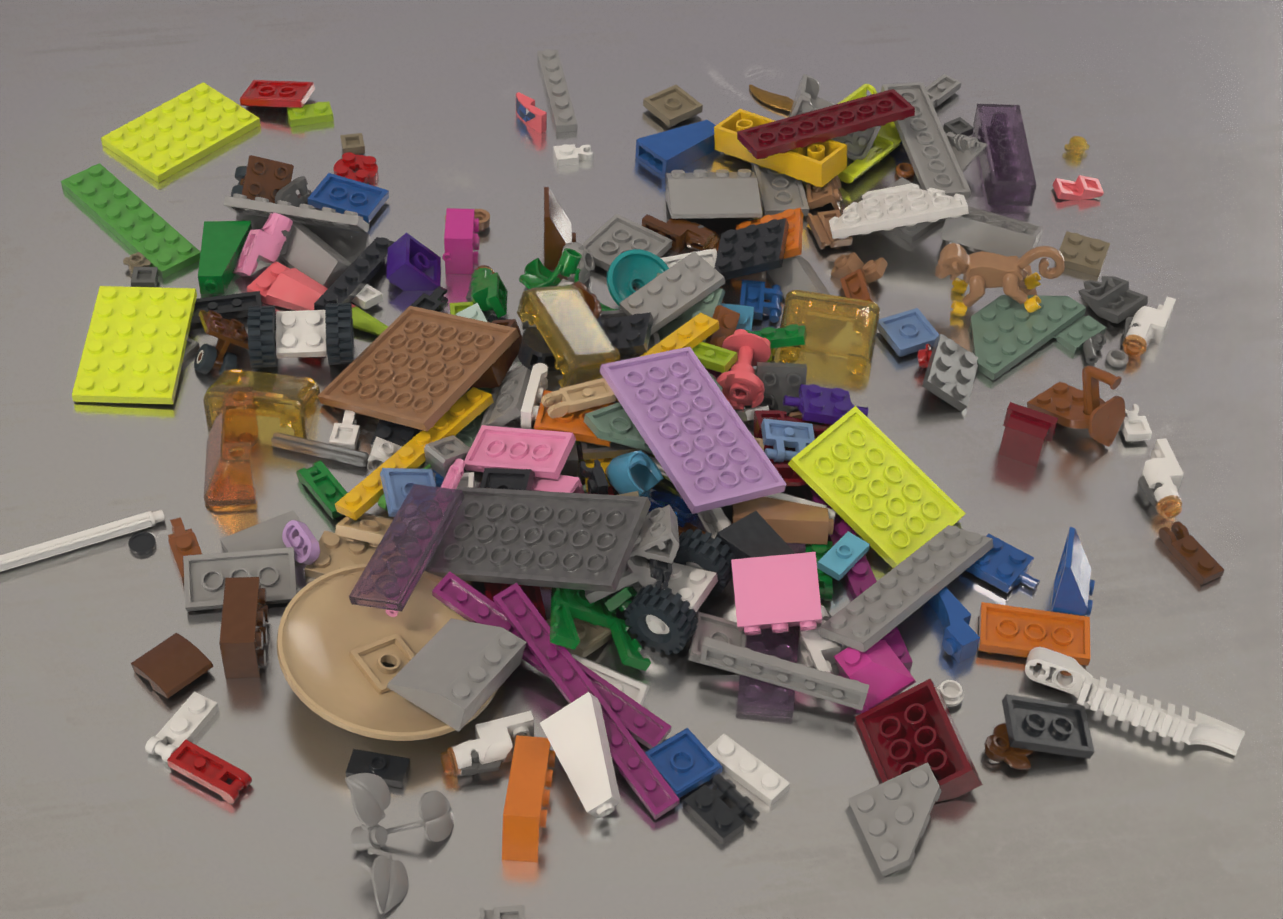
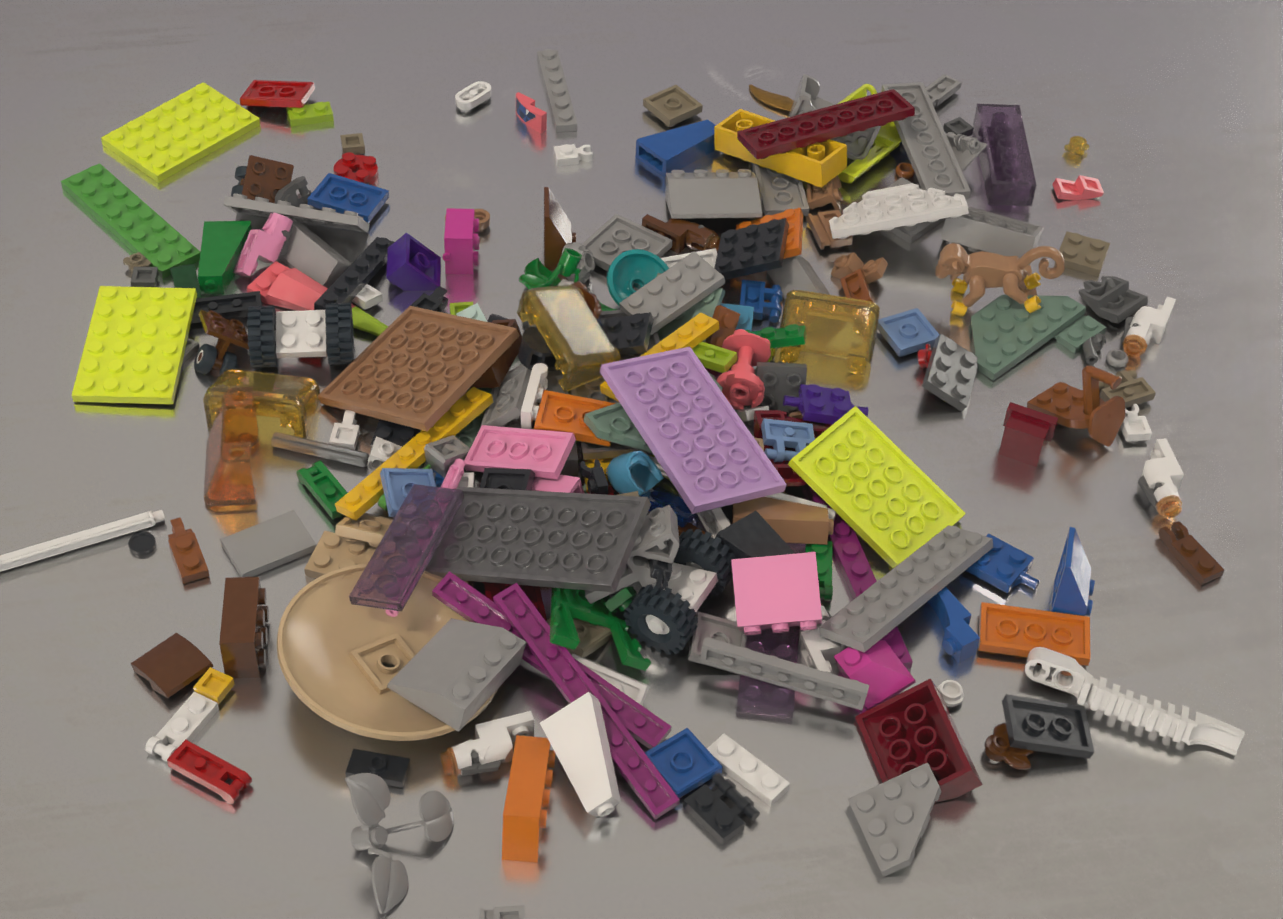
light grey plate [183,547,297,611] -> none
lavender plate [282,520,320,565] -> none
green plate [466,265,508,318] -> none
tan hinge [541,378,616,418] -> none
medium azure plate [817,531,870,581] -> none
none -> dark green slope [170,264,201,299]
none -> yellow plate [193,667,235,705]
none -> white plate [455,81,491,111]
none -> dark tan plate [1099,370,1156,408]

